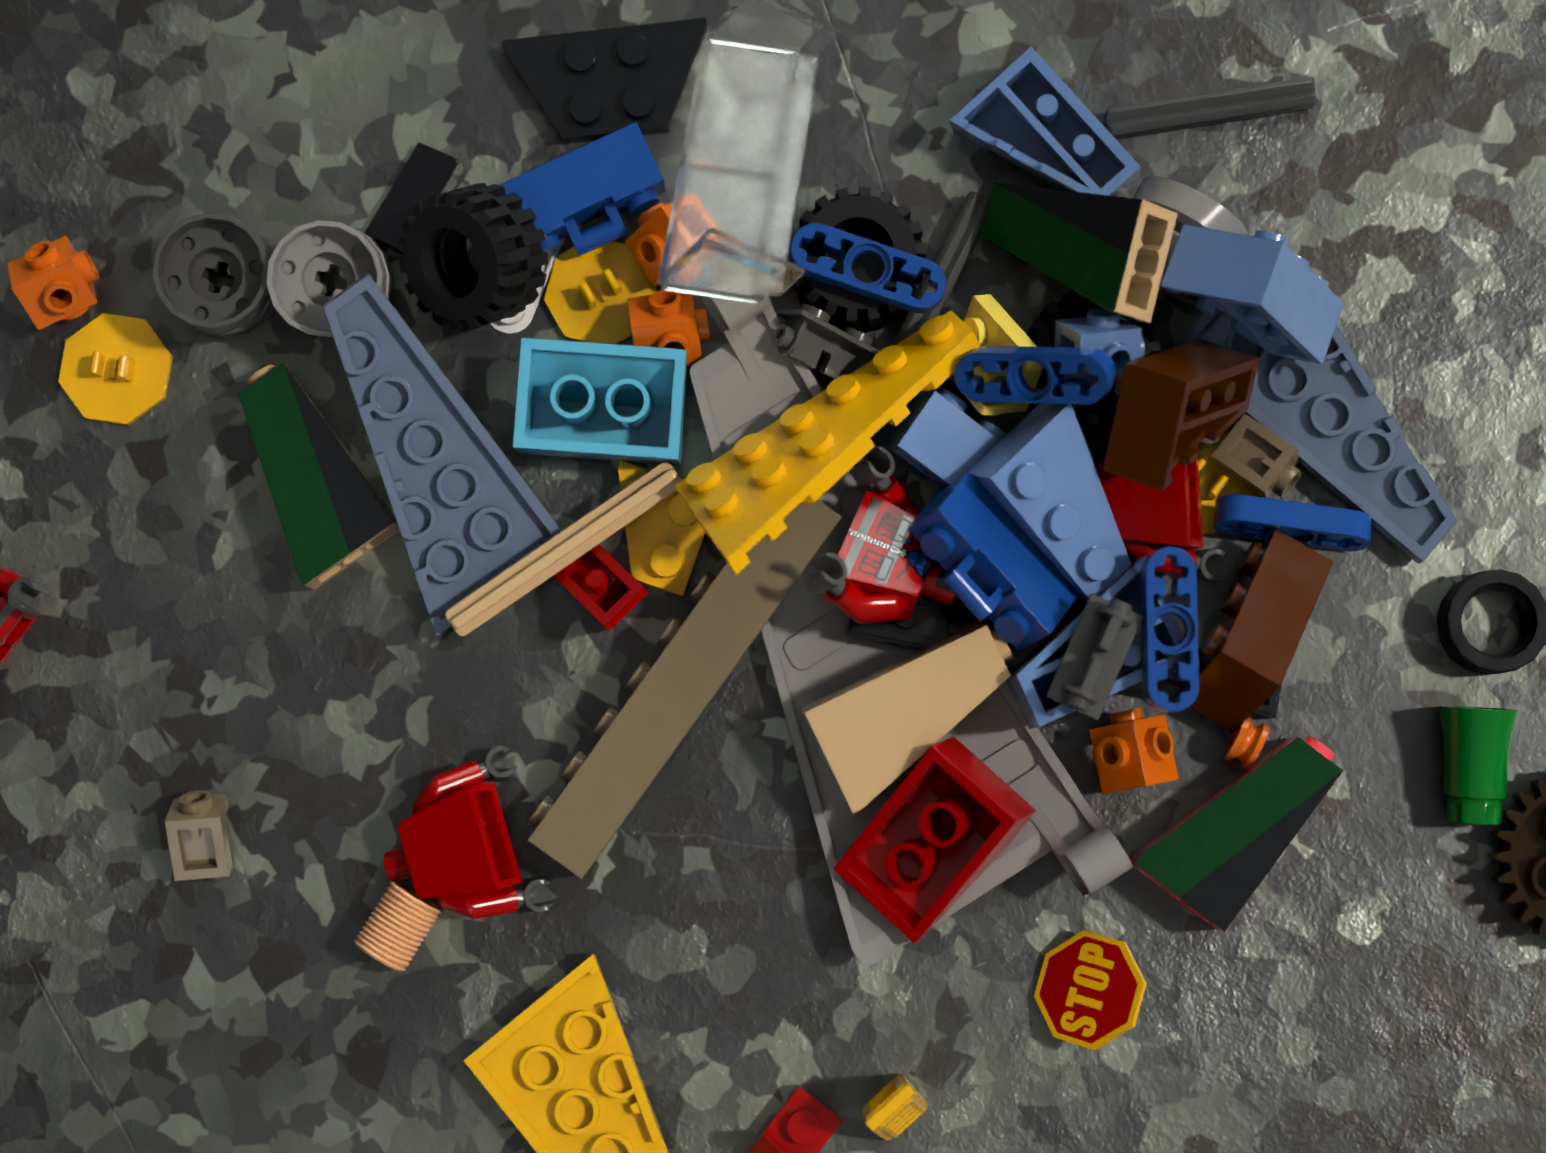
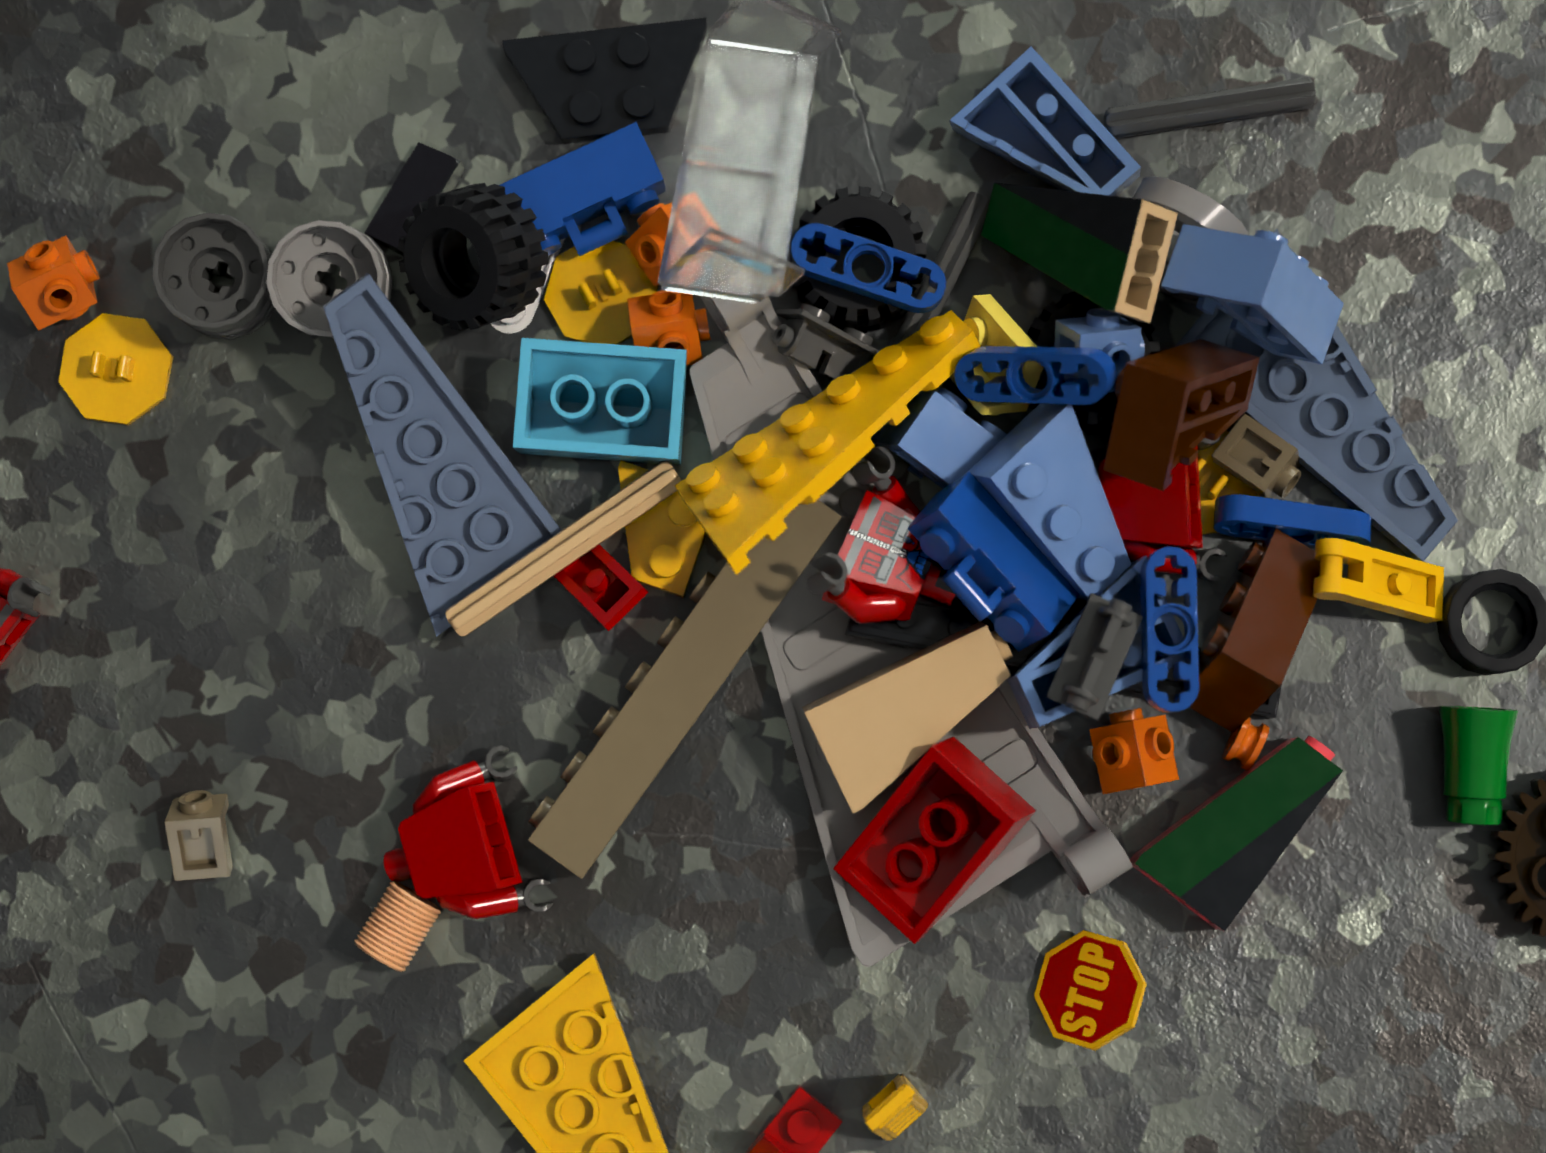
dark green slope [238,362,400,590] -> none
none -> yellow plate [1313,538,1444,623]

